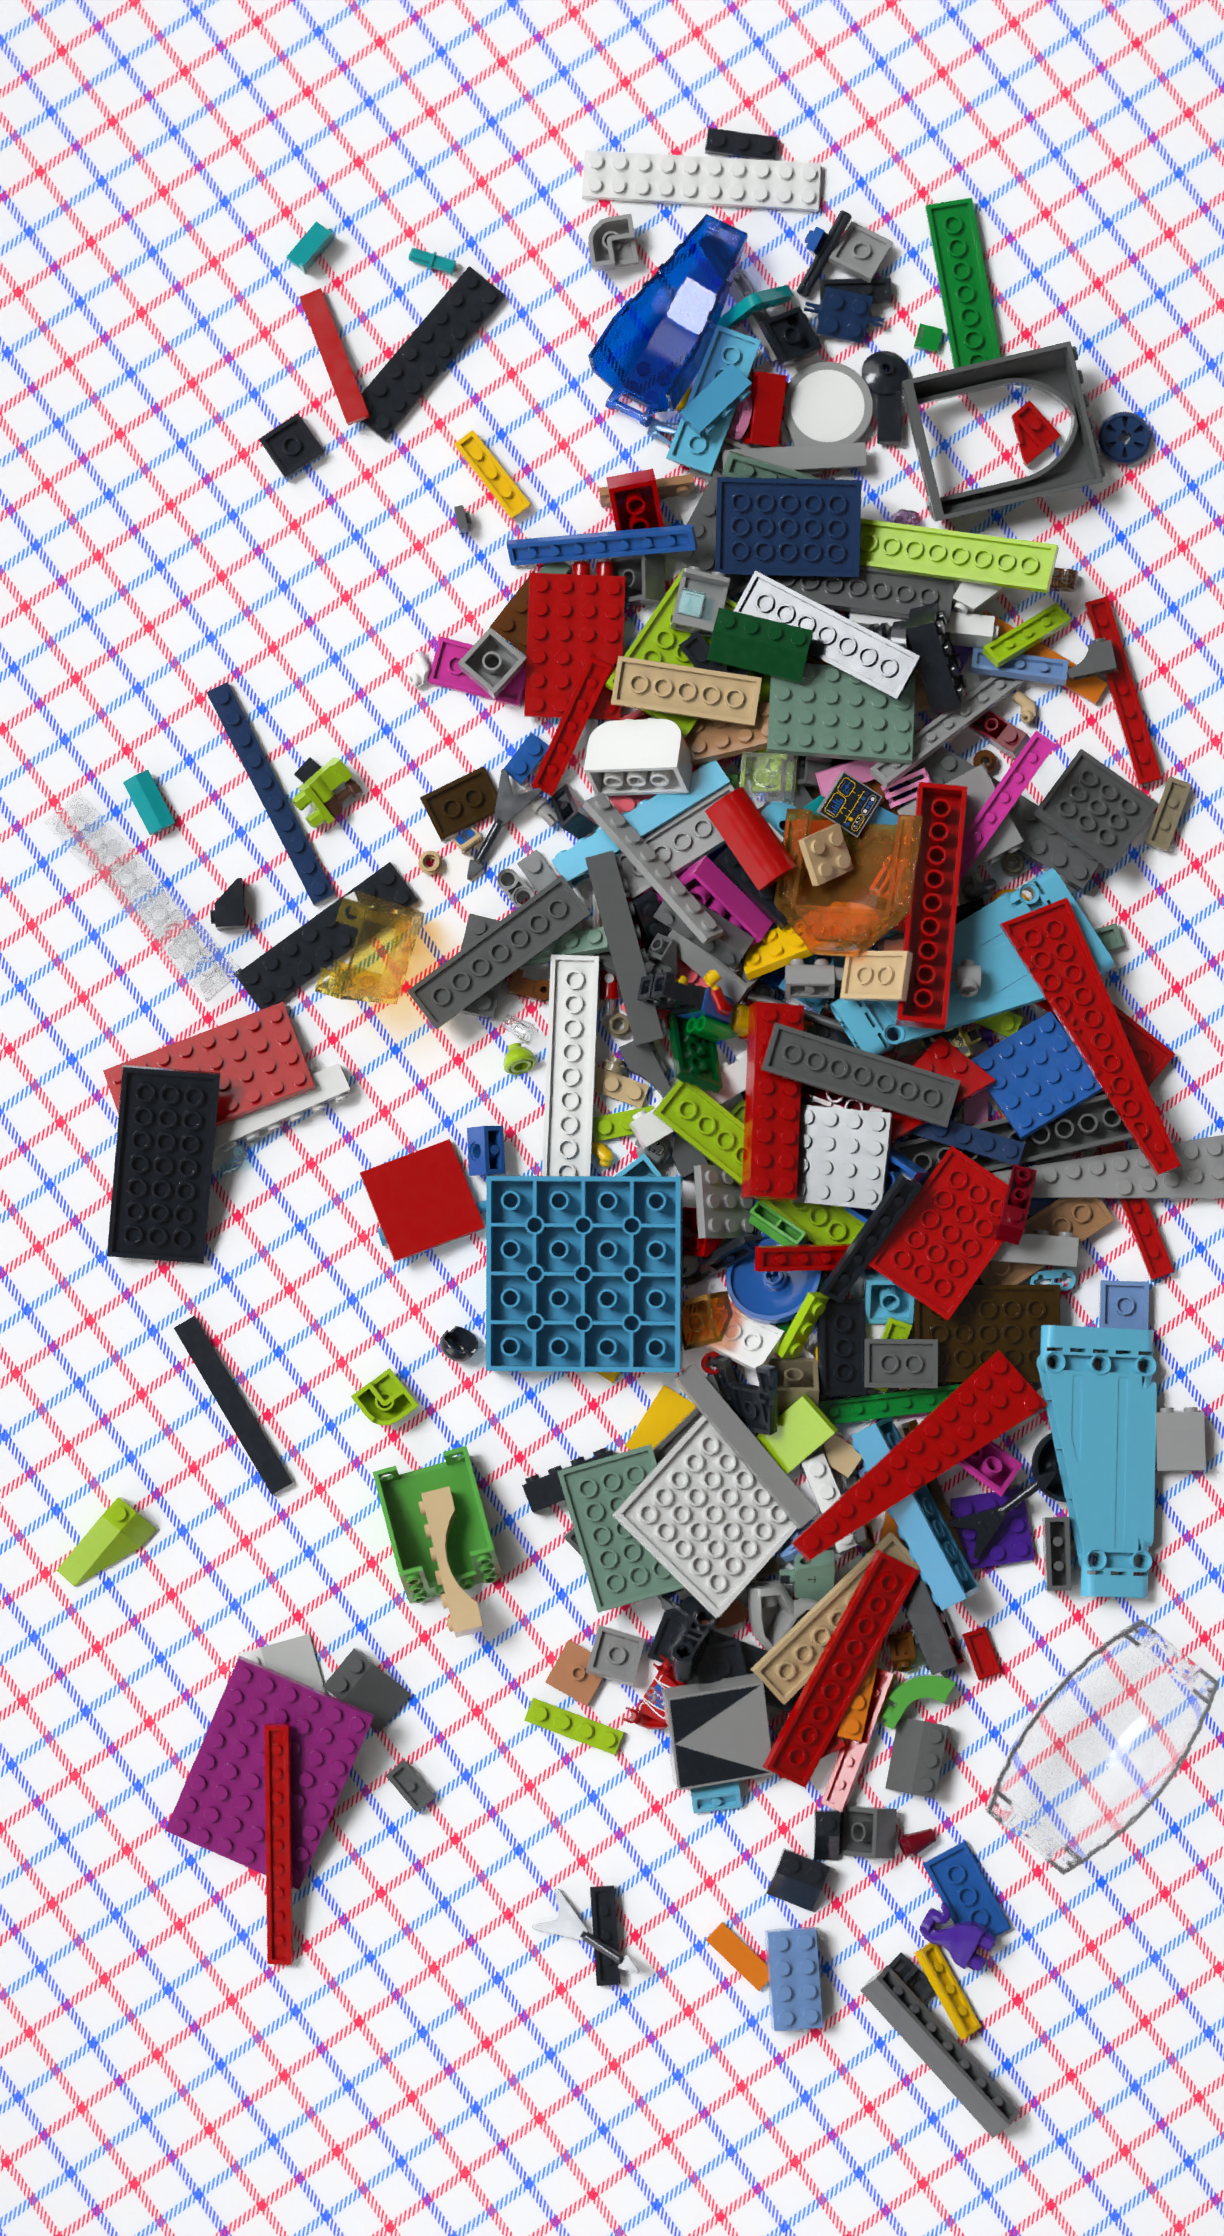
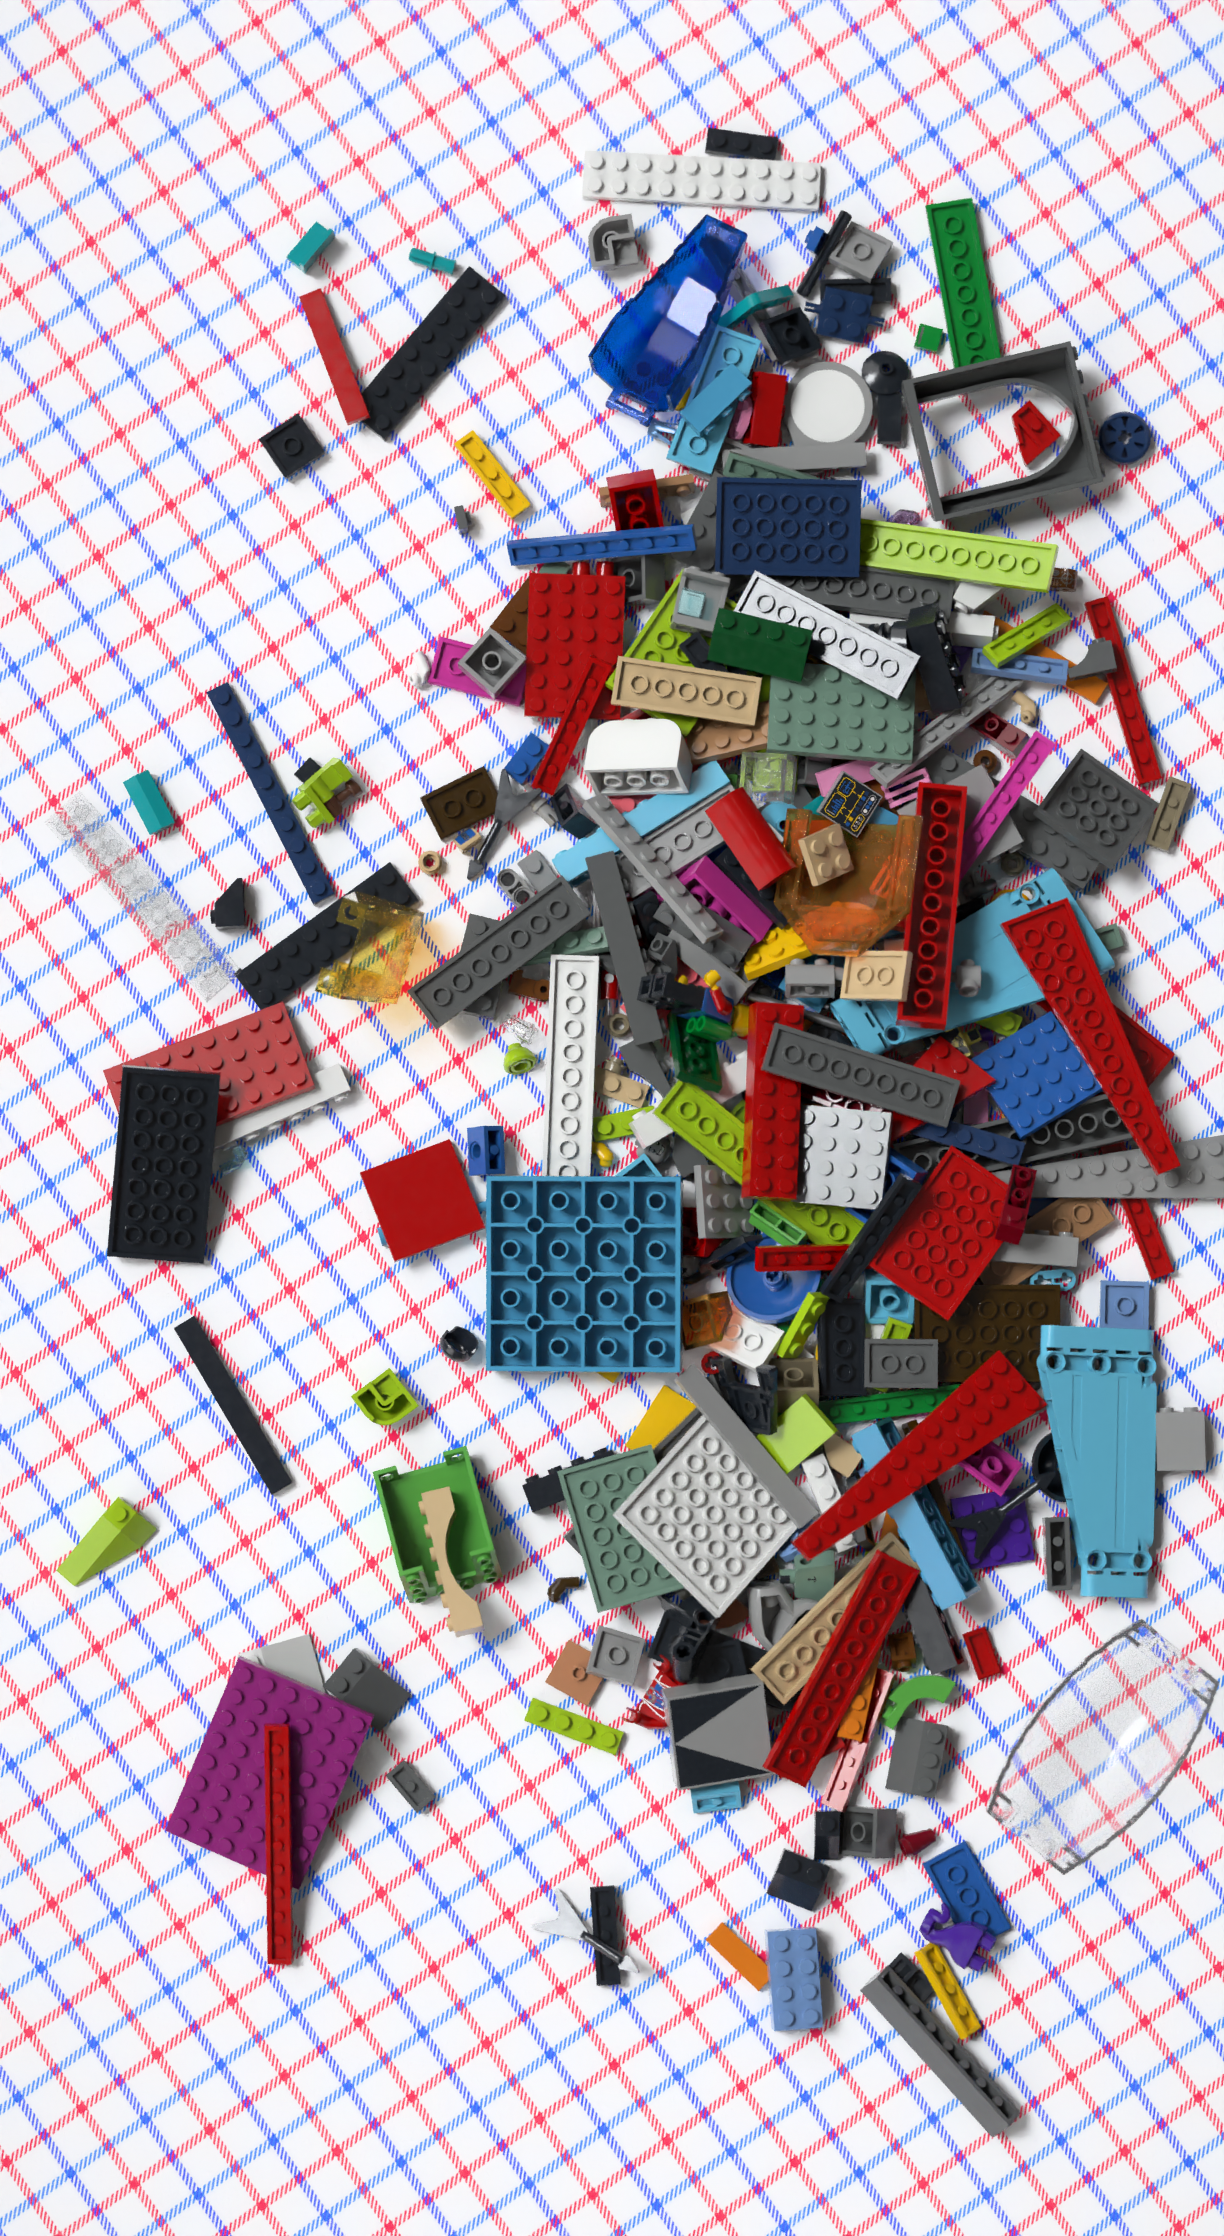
none -> dark brown arm [547,1576,579,1603]

